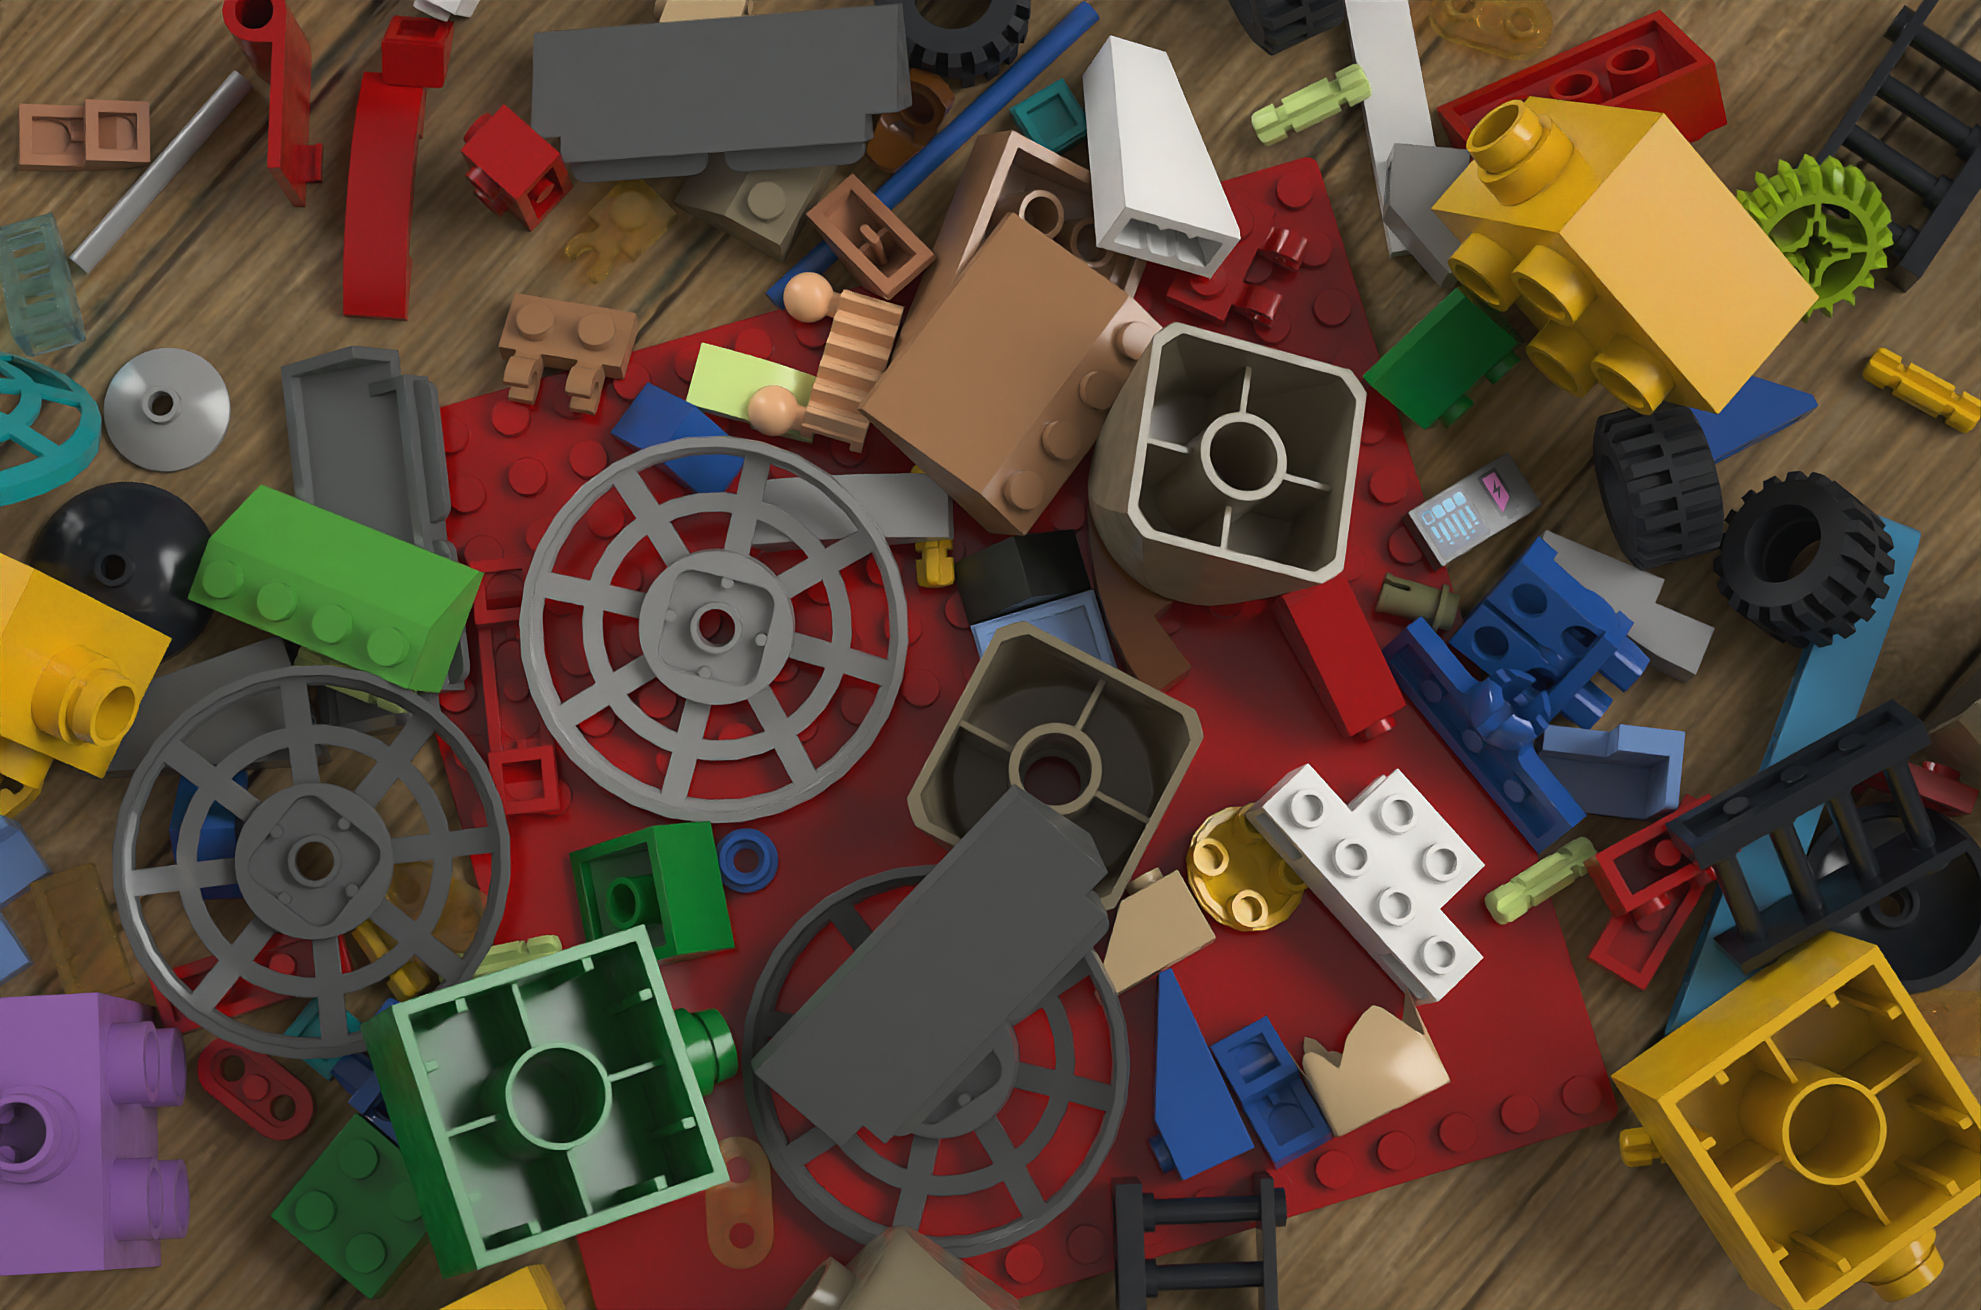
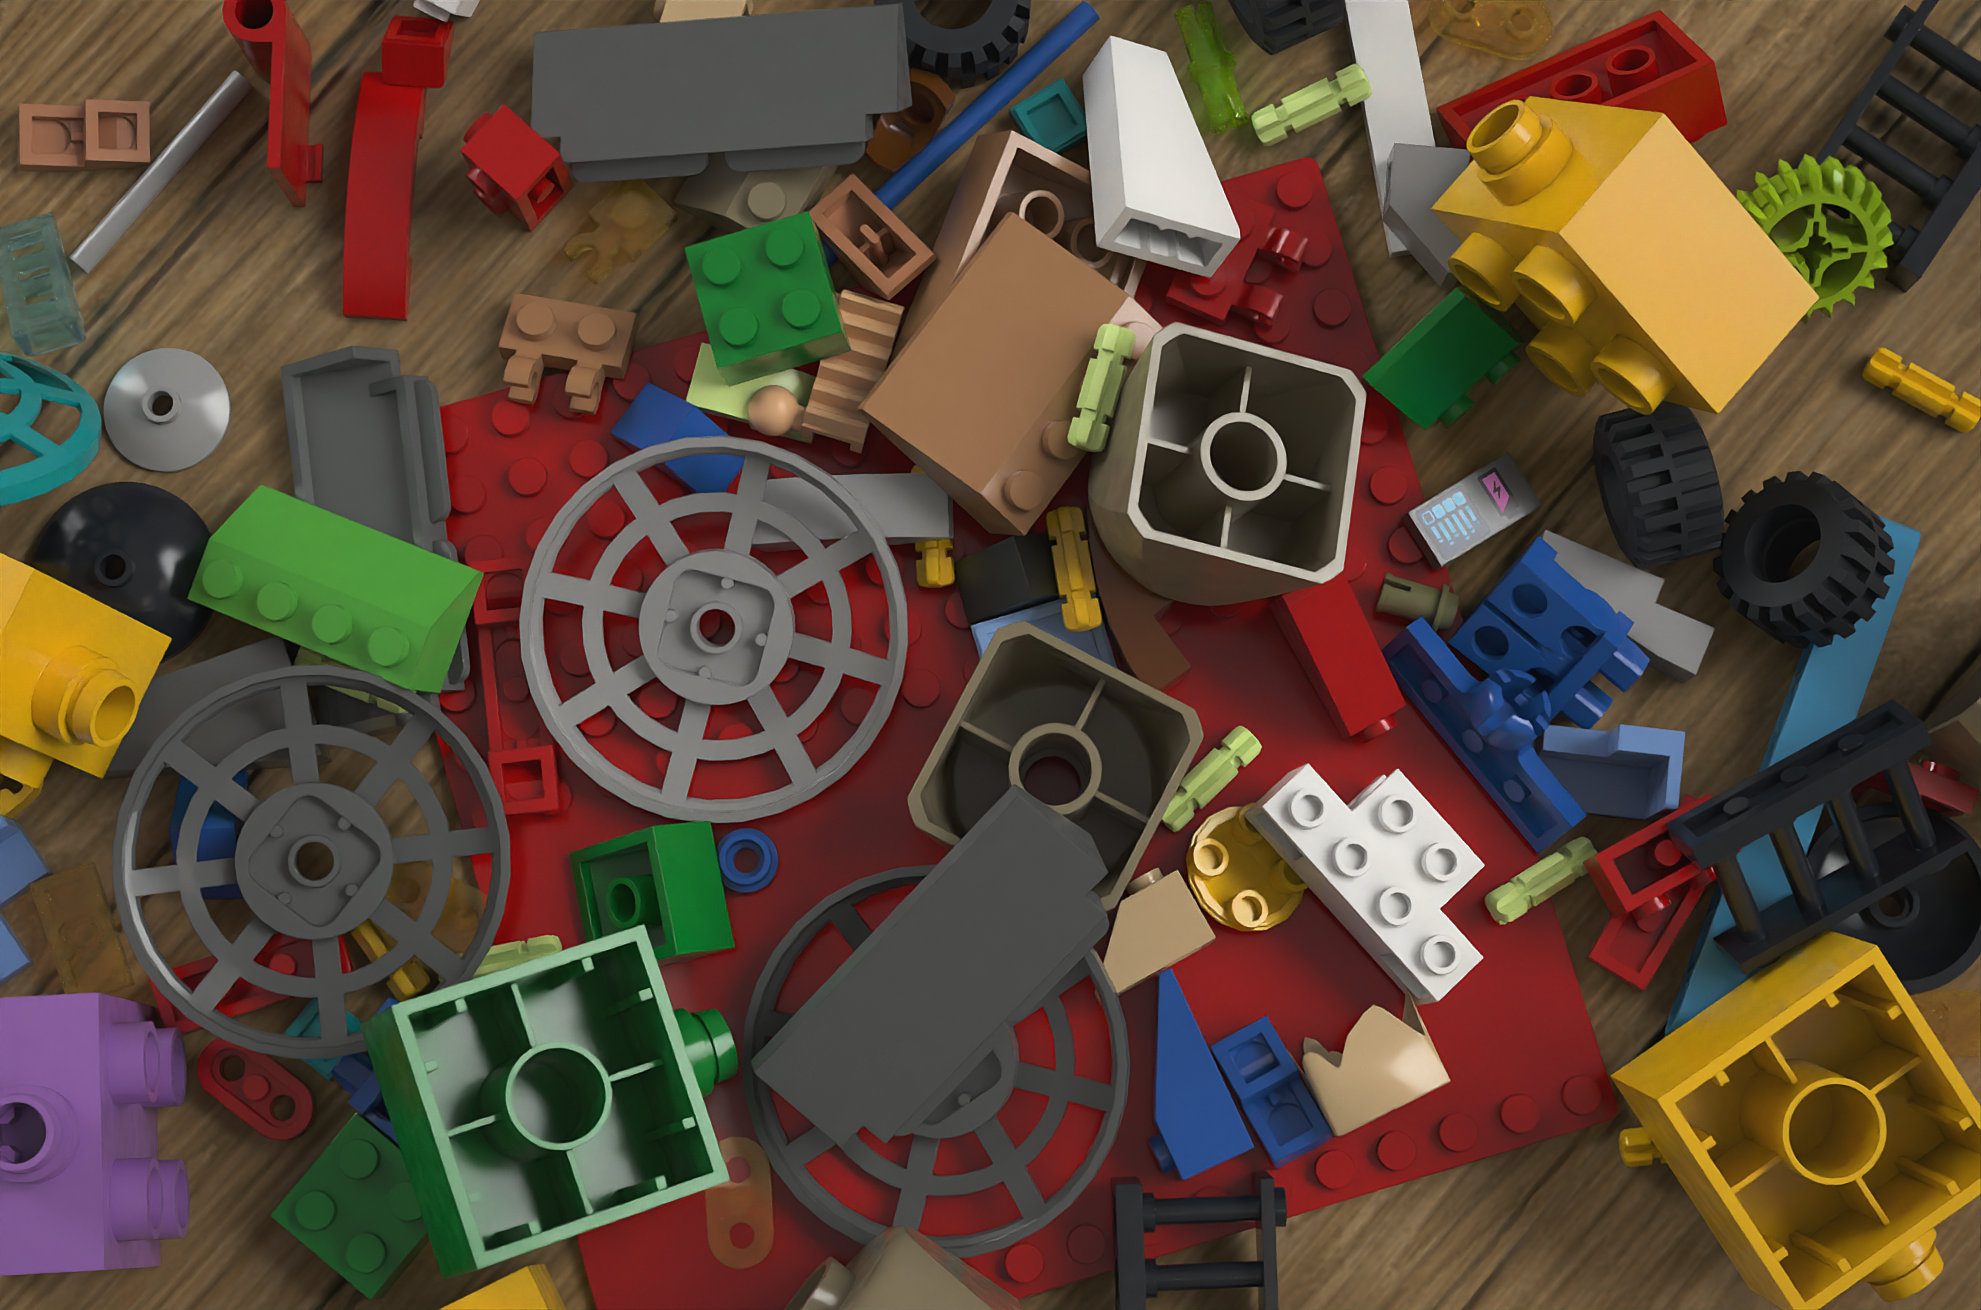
blue slope [1689,376,1819,464] -> none
none -> green brick [684,211,852,387]
none -> yellow axle [1045,506,1102,632]
none -> yellowish green axle [1067,324,1136,452]
none -> yellowish green axle [1161,725,1262,832]
none -> clear neon green pin [1174,1,1249,133]

